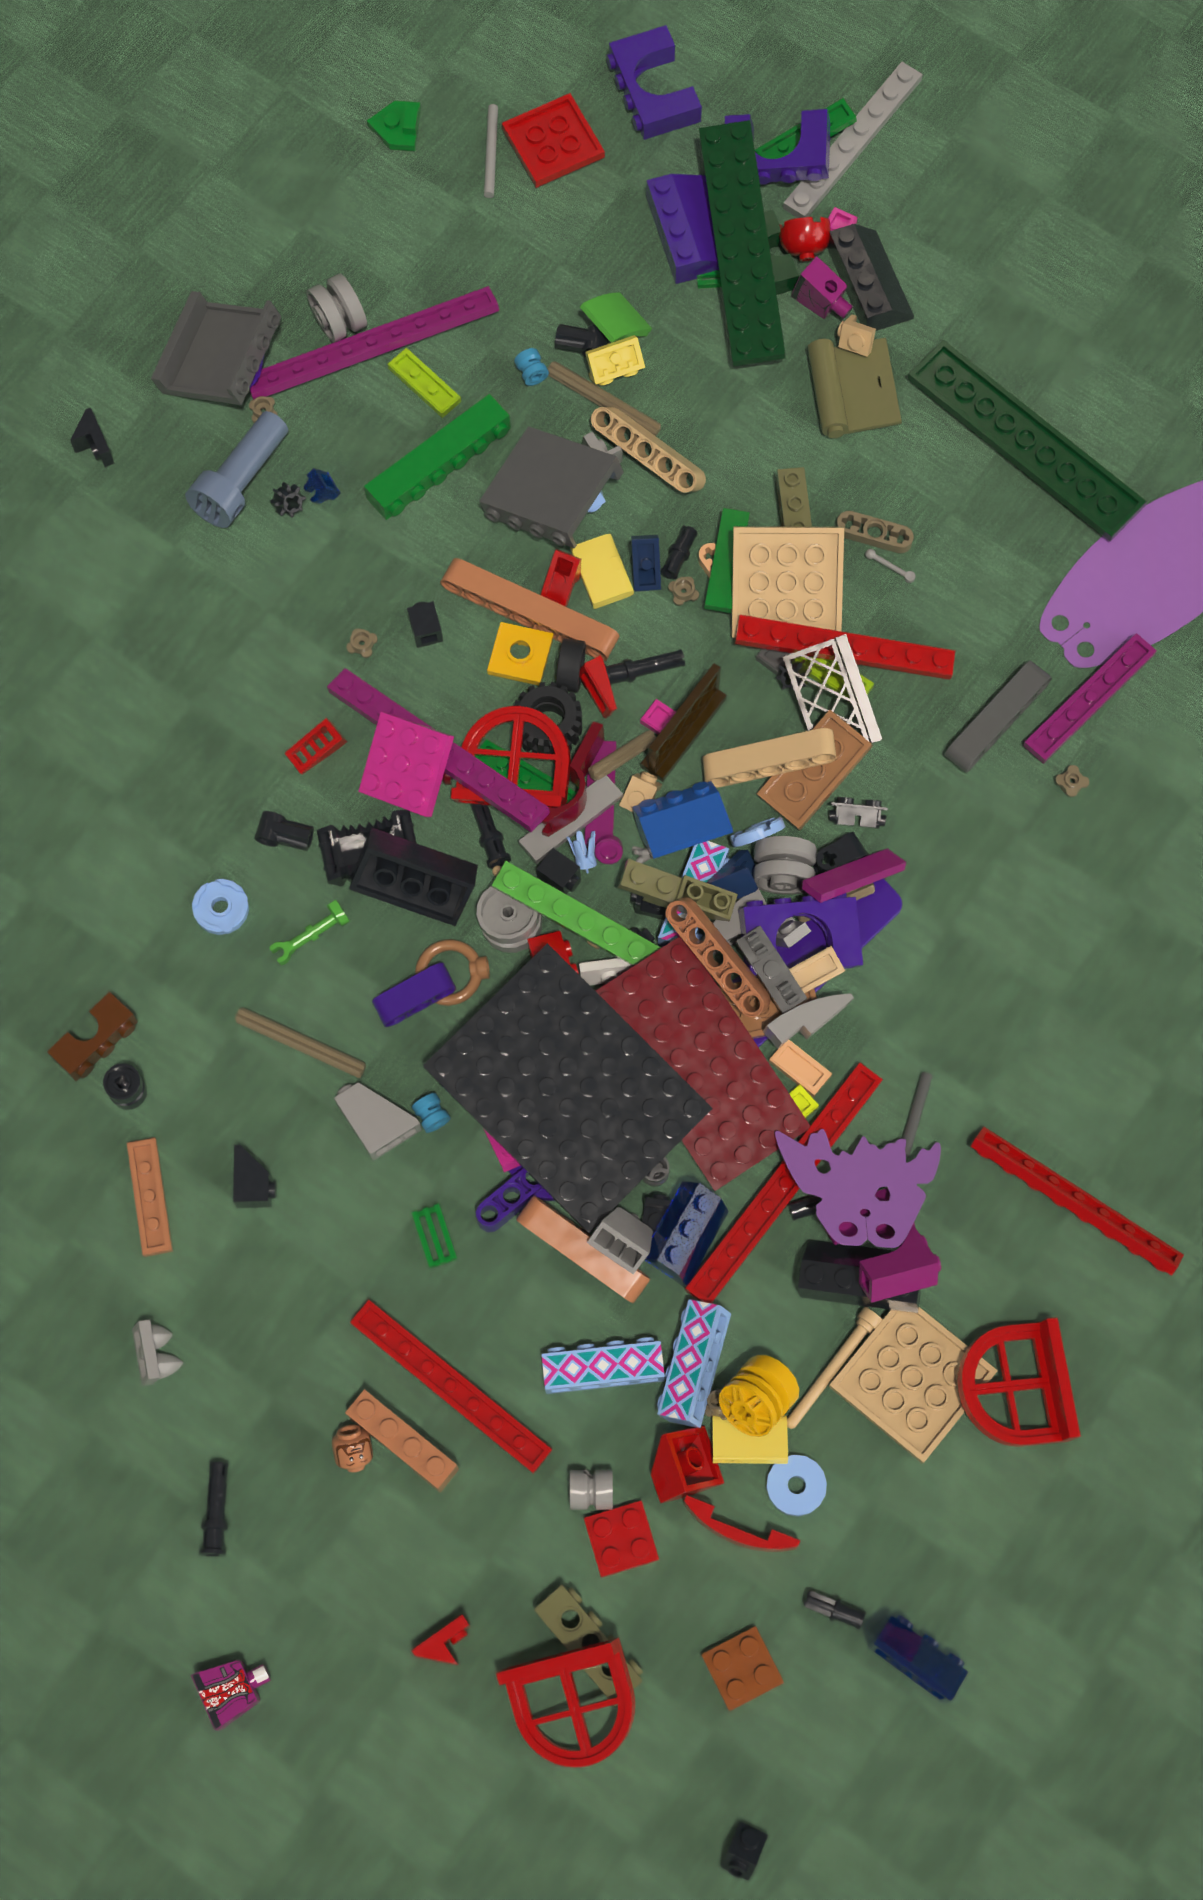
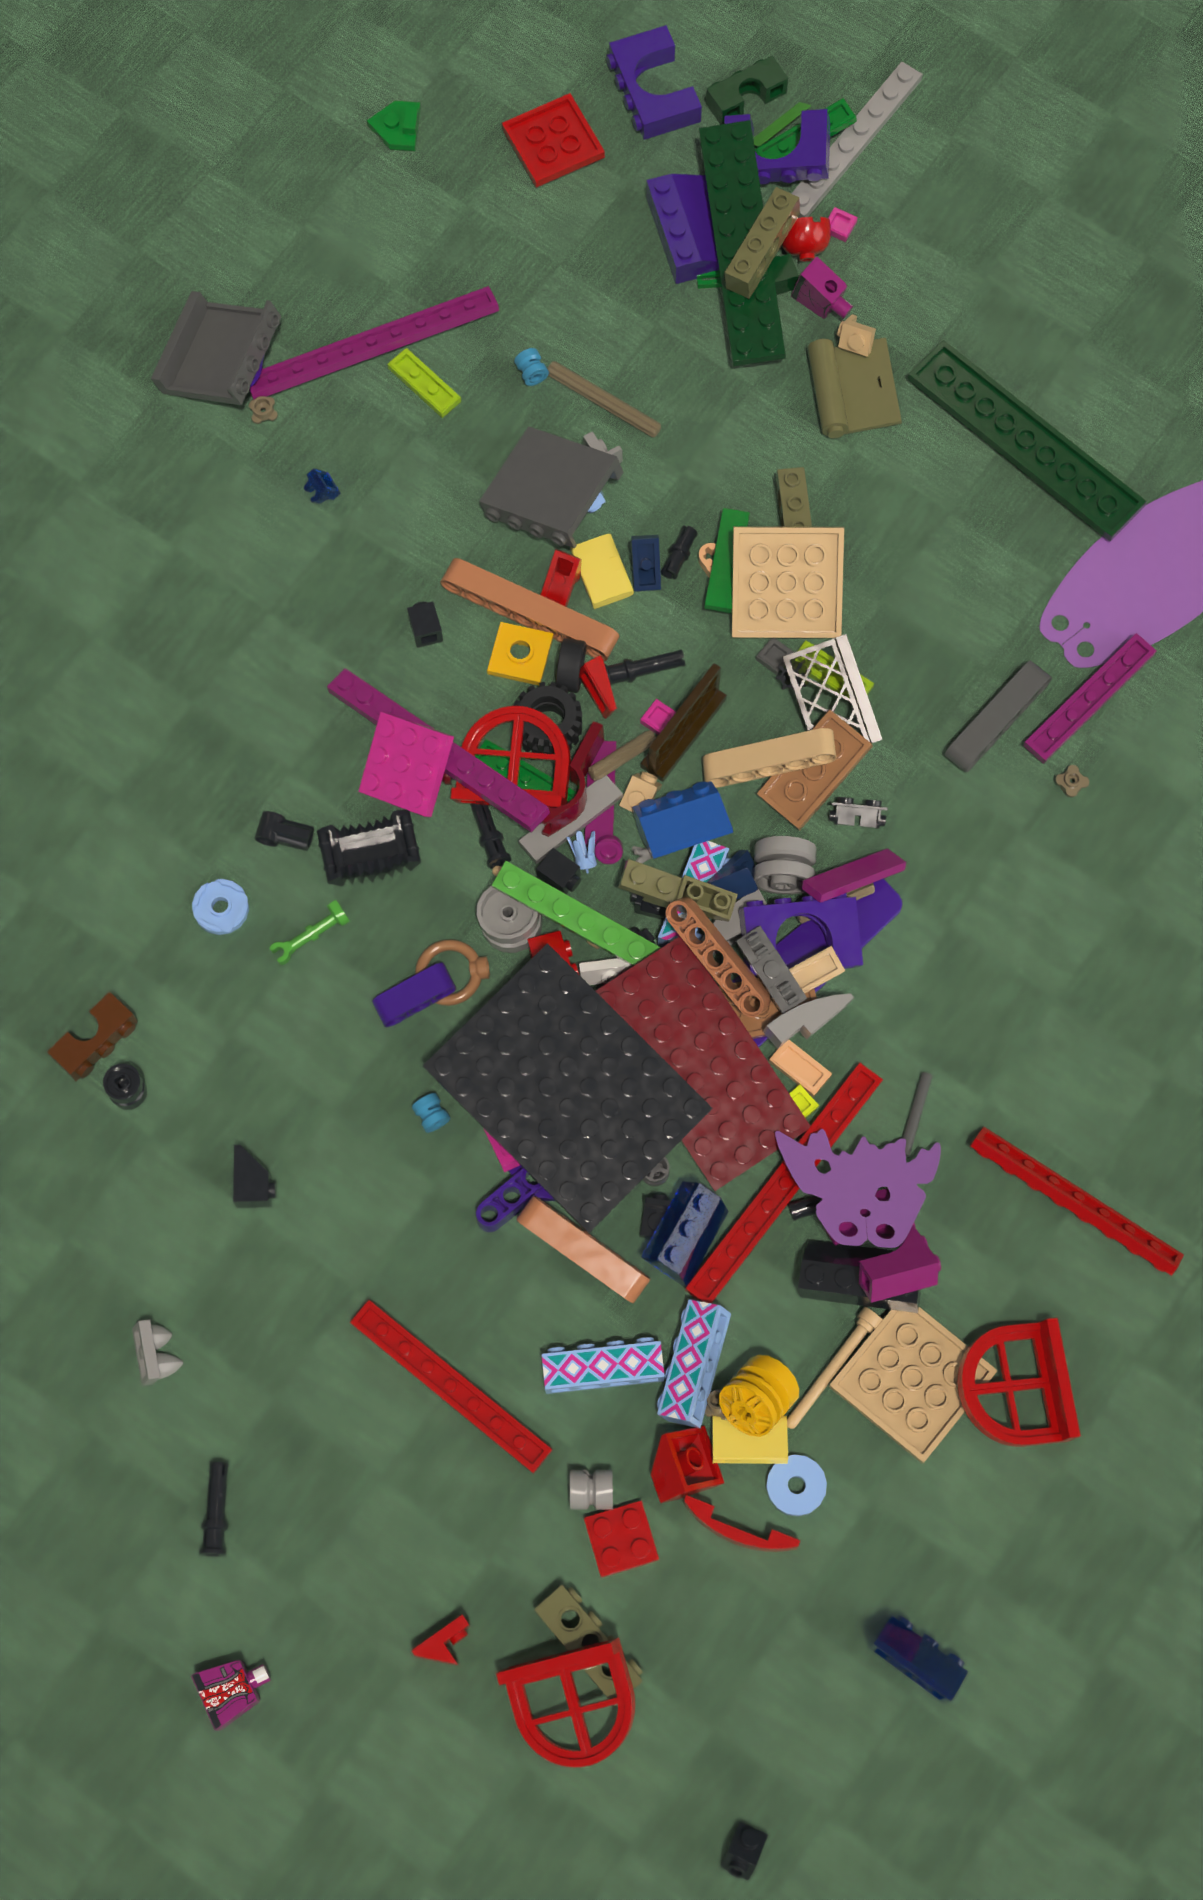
black slope [70,407,115,467] -> none
nougat tile [127,1138,173,1257] -> none
sand blue piece [185,411,288,528] -> none
dark tan axle [235,1008,366,1078] -> none
black gear [270,482,306,517] -> none
red slope [284,718,348,775] -> none
light grey wheel [306,273,367,343] -> none
nougat head [332,1425,373,1472] -> none
light grey slope [334,1082,422,1161] -> none
nougat arch [345,1389,459,1493] -> none
dark tan plate [346,629,378,658] -> none
black slope [349,827,478,926] -> none
green brick [364,394,511,520] -> none
green tile [411,1203,458,1269] -> none
light grey bar [484,104,498,198] -> none
black piece [555,324,608,357] -> none
bright green slope [580,292,652,343] -> none
light yellow bracket [585,335,645,385] -> none
light grey torso [587,1207,653,1275] -> none
tan beam [591,407,706,492] -> none
dark tan plate [668,576,699,606] -> none
dark orange plate [701,1626,784,1712] -> none
light blue tile [730,817,786,847] -> none
red plate [735,615,955,680] -> none
light grey bracket [776,917,811,948] -> none
black axle [804,1590,866,1630] -> none
black piece [813,832,869,875] -> none
black slope [827,224,914,331] -> none
dark tan beam [836,511,914,553] -> none
light grey hinge [865,549,916,583] -> none
none -> dark green arch [706,56,788,125]
none -> olive brick [725,187,800,299]
none -> bright green sticker [754,102,811,146]

